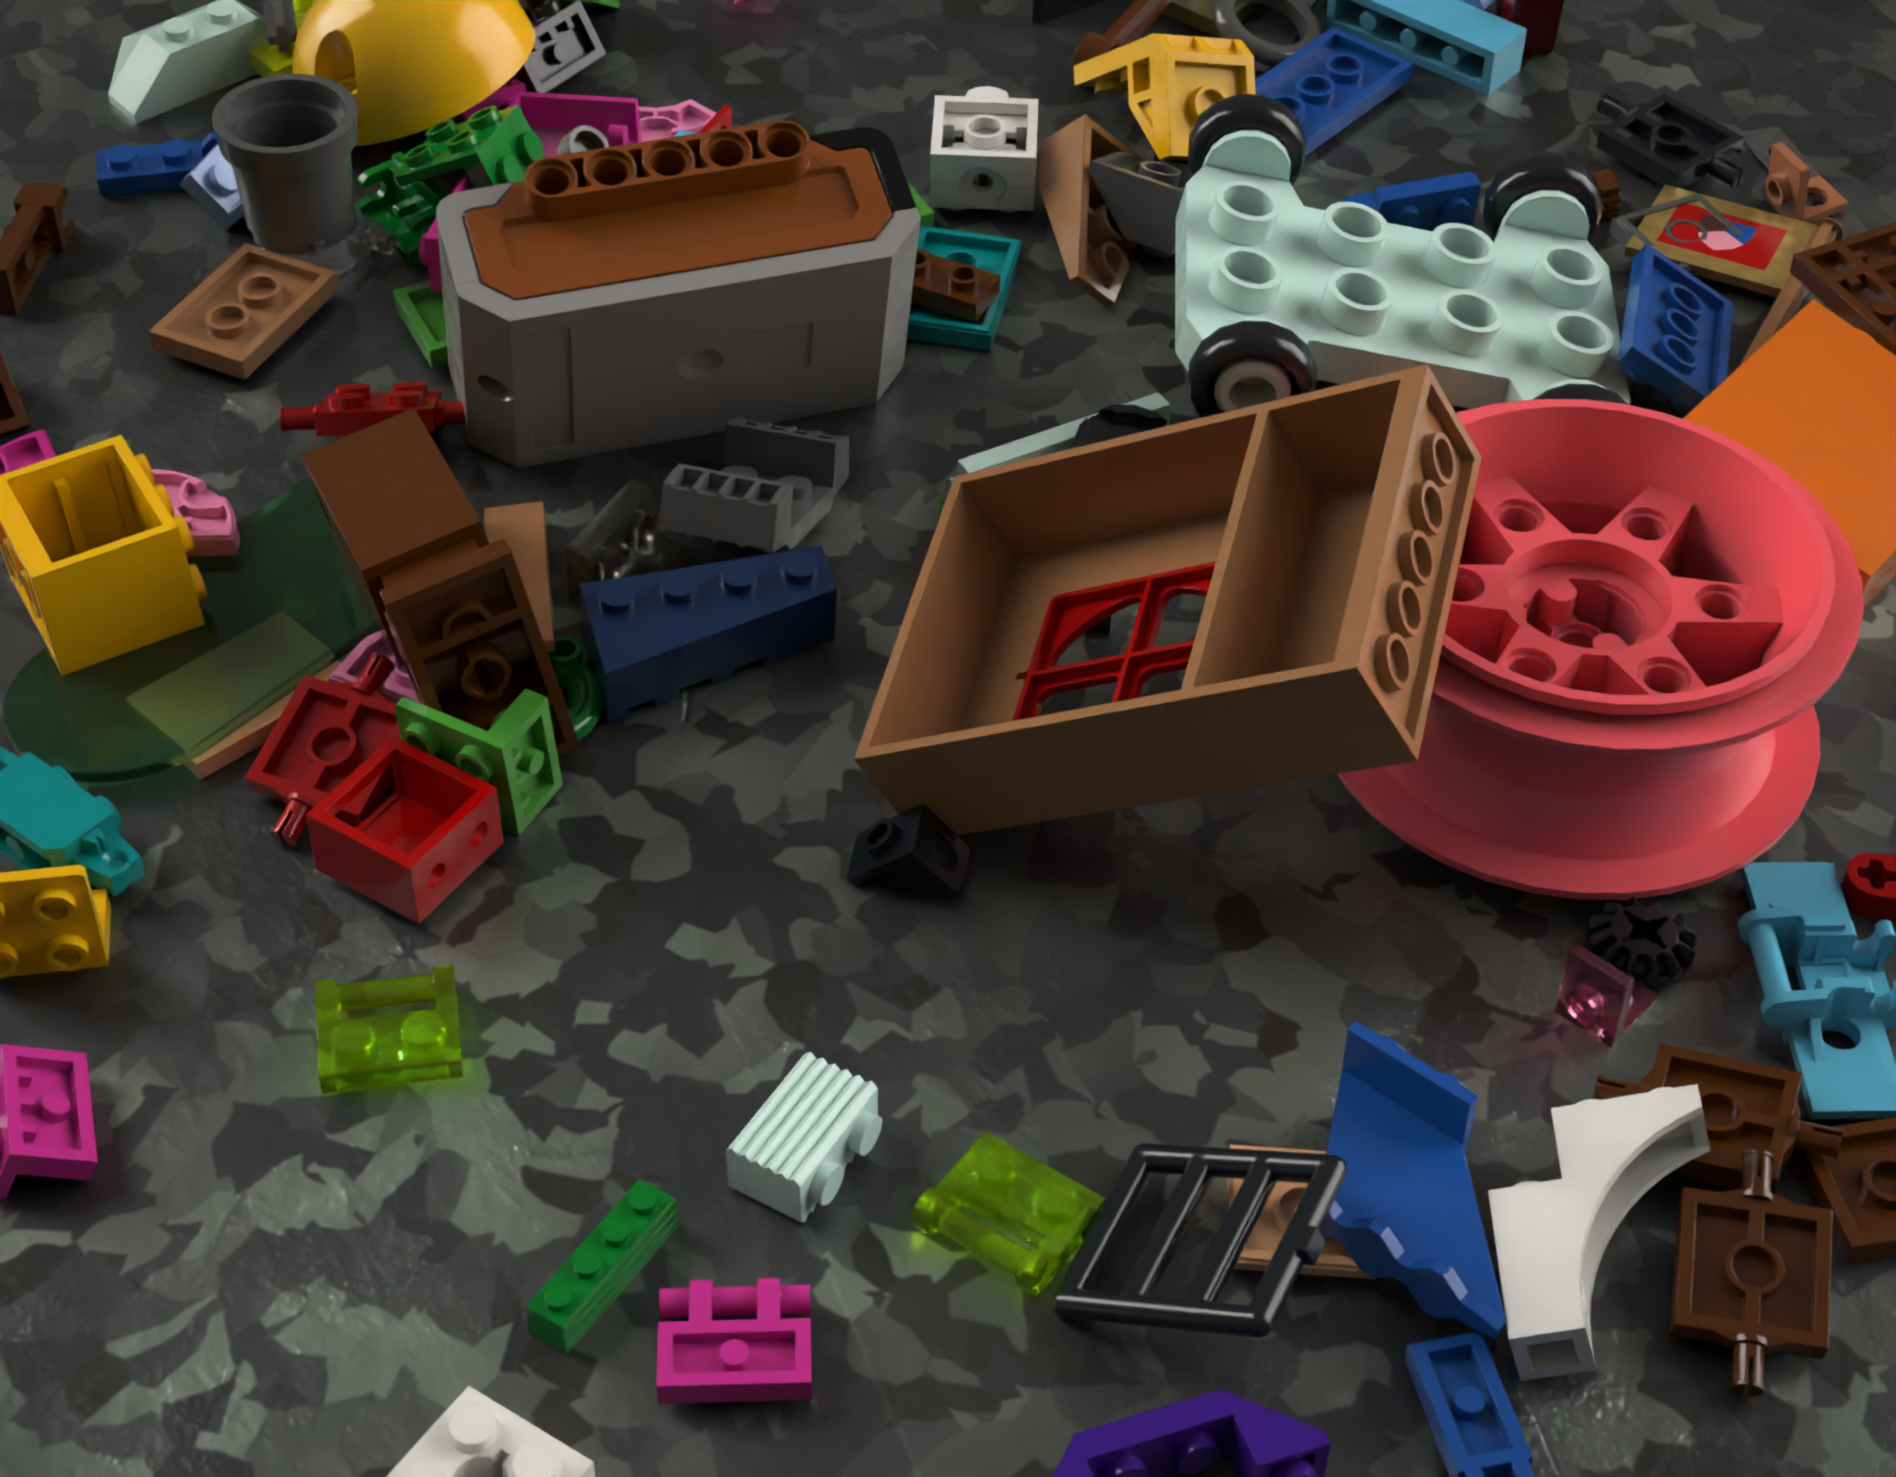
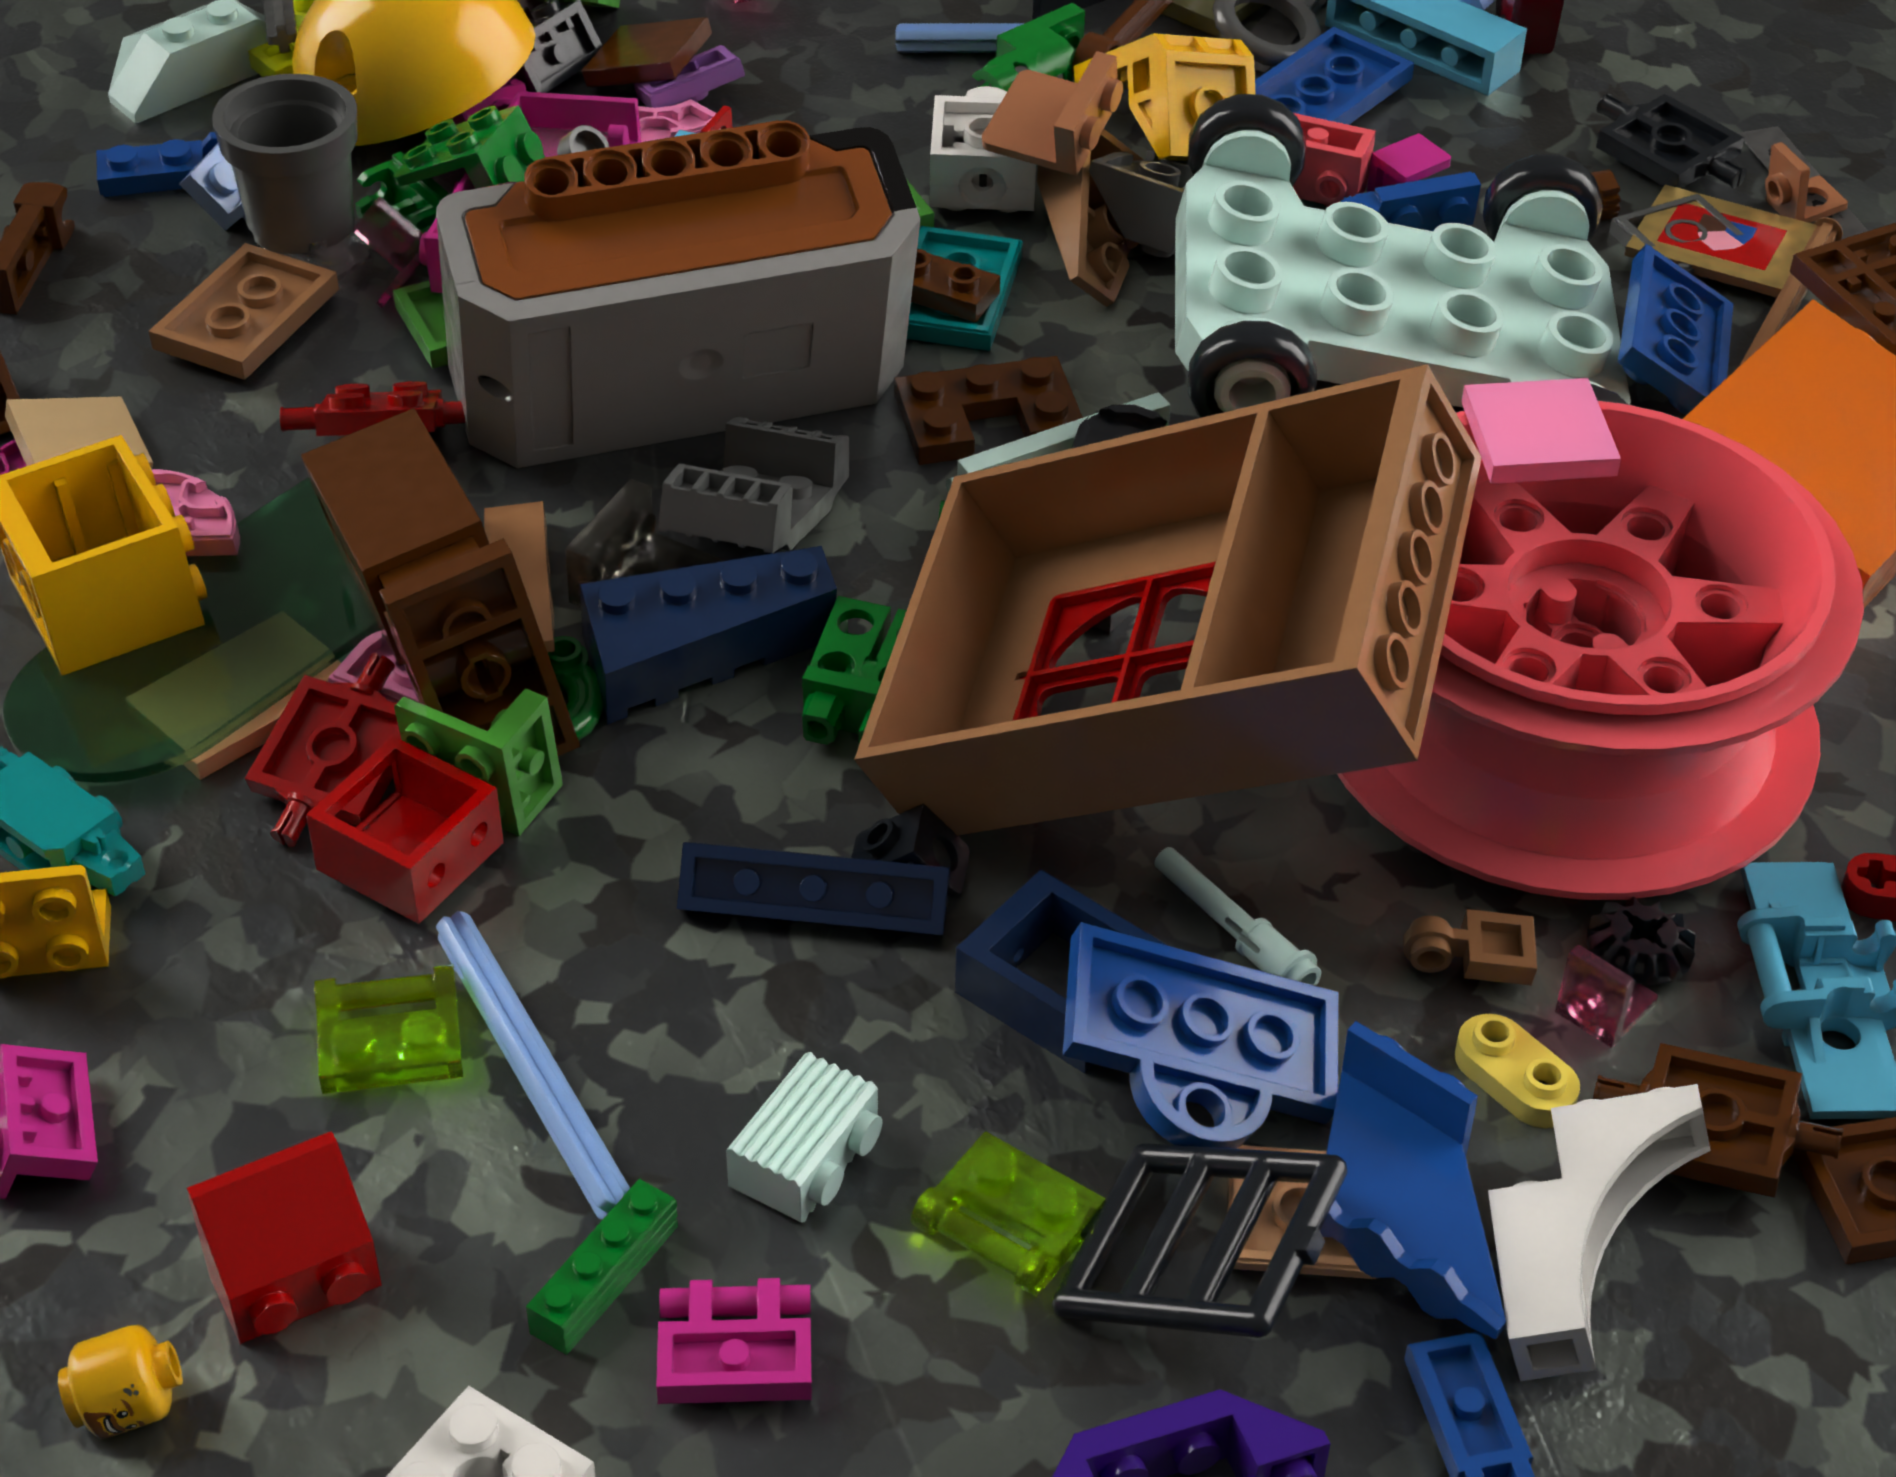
reddish brown plate [1670,1149,1833,1397] -> none
none -> tan tile [5,396,153,469]
none -> yellow head [58,1325,183,1438]
none -> red slope [187,1131,382,1344]
none -> clear pink bracket [353,197,423,308]
none -> light blue axle [436,911,630,1220]
none -> reddish brown tile [581,17,712,87]
none -> medium lavender plate [633,45,745,108]
none -> dark blue plate [677,842,951,935]
none -> green hips [802,596,907,745]
none -> reddish brown plate [894,356,1083,465]
none -> light blue axle [895,23,1024,53]
none -> dark blue window [955,870,1168,1074]
none -> green plate [972,3,1085,92]
none -> nougat bracket [982,51,1123,176]
none -> blue plate [1063,922,1339,1149]
none -> light aqua pin [1154,847,1321,986]
none -> coral brick [1293,113,1376,207]
none -> dark pink panel [1366,133,1451,192]
none -> medium nougat plate [1403,909,1538,986]
none -> light yellow plate [1455,1014,1580,1128]
none -> bright pink tile [1461,378,1621,484]

